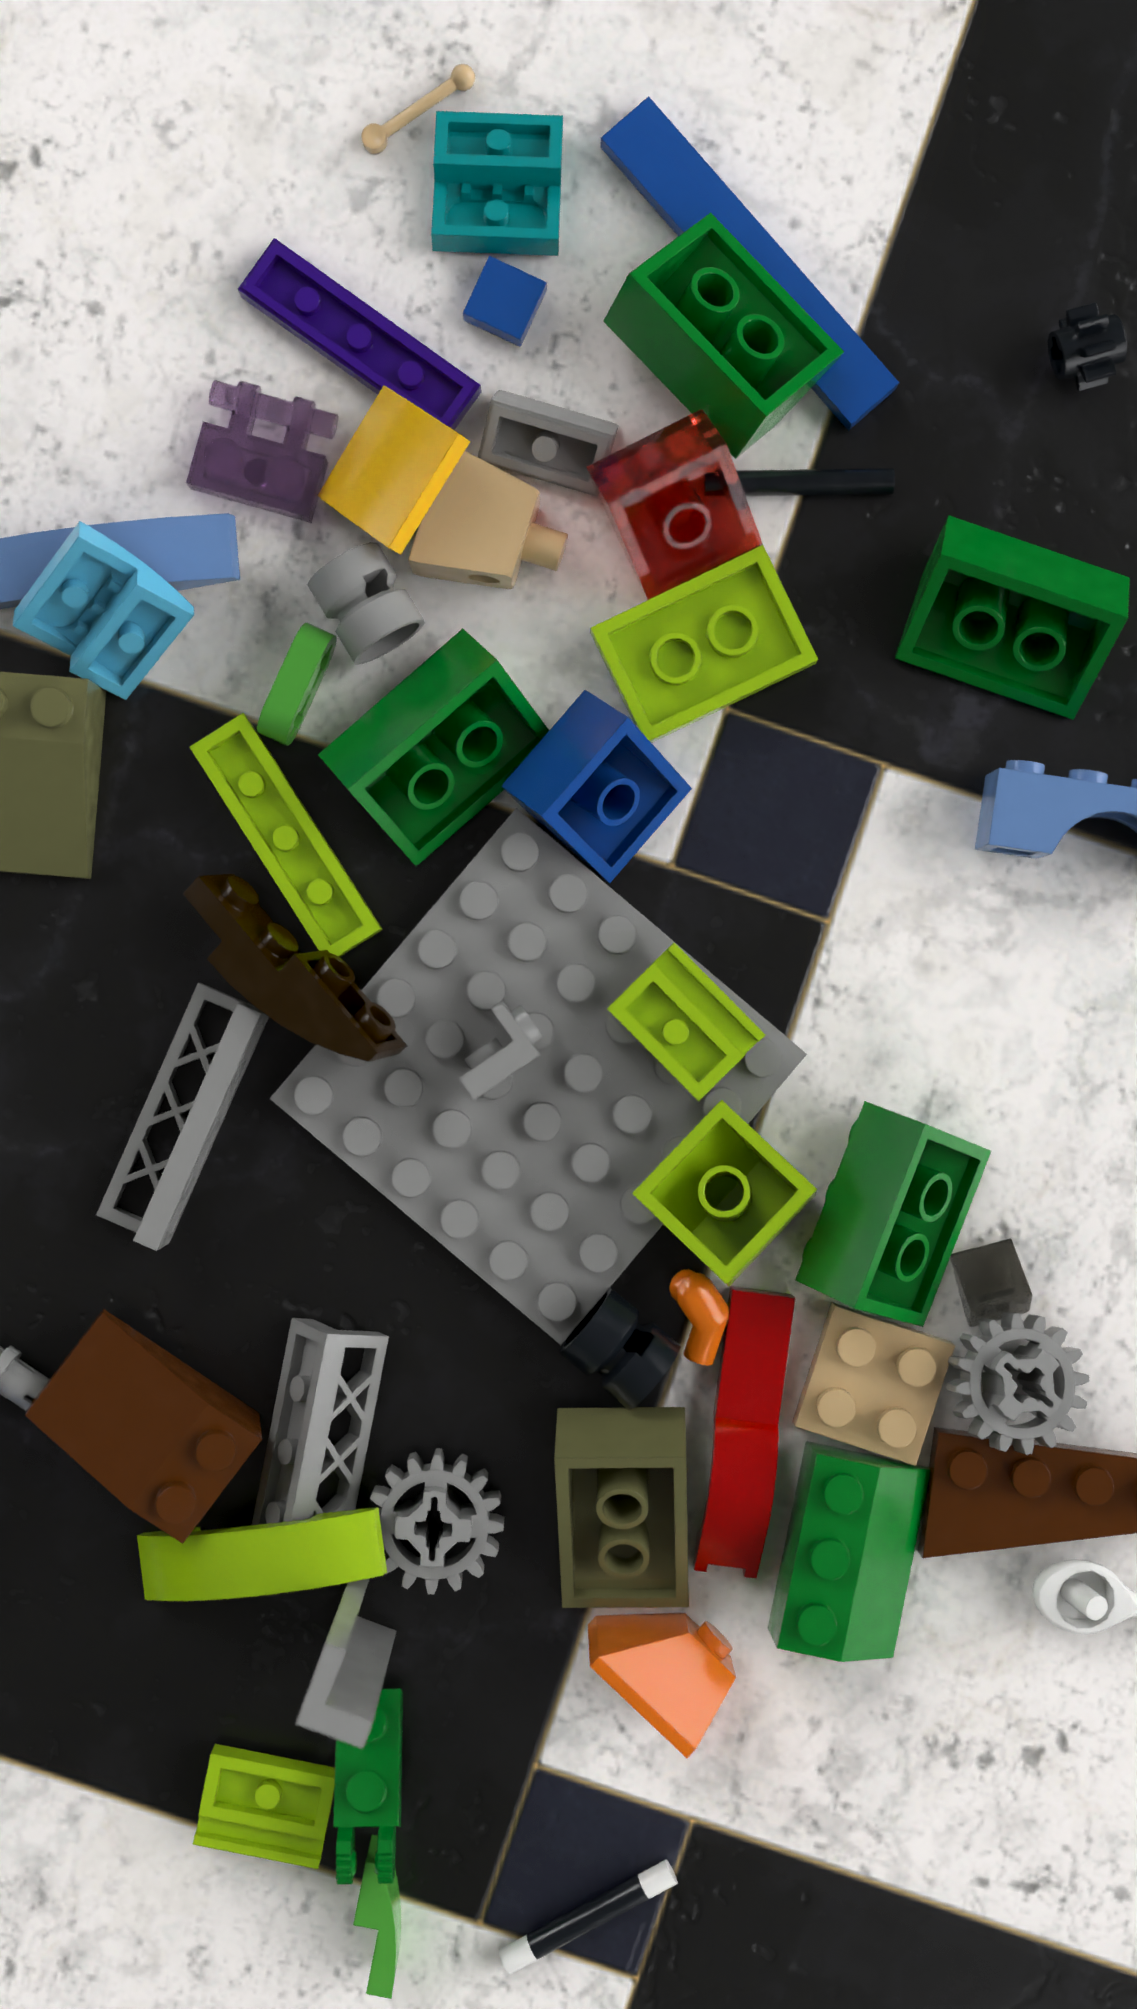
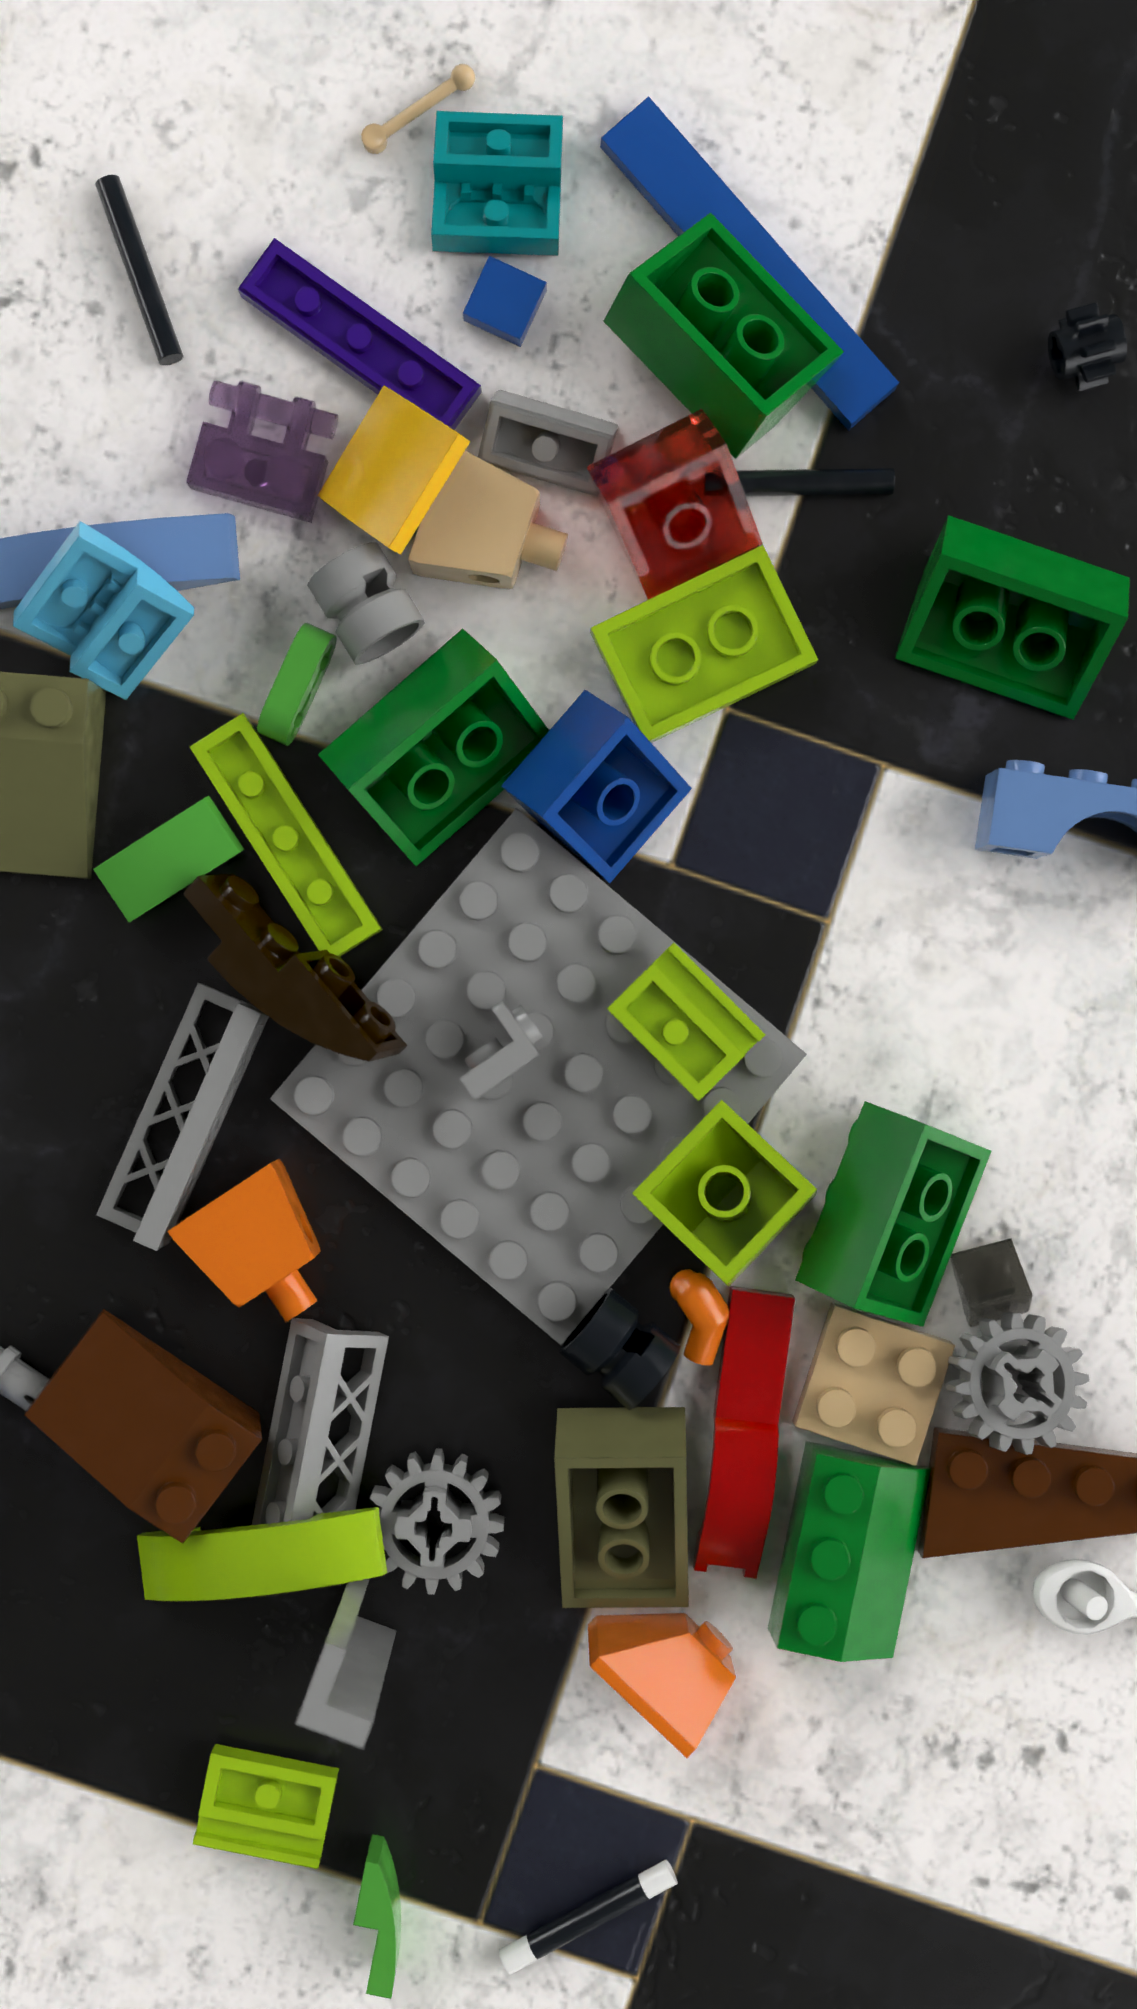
green hinge [333,1688,403,1885] -> none
none -> bright green slope [93,796,245,923]
none -> black bar [95,175,183,366]
none -> orange torso [168,1158,321,1322]

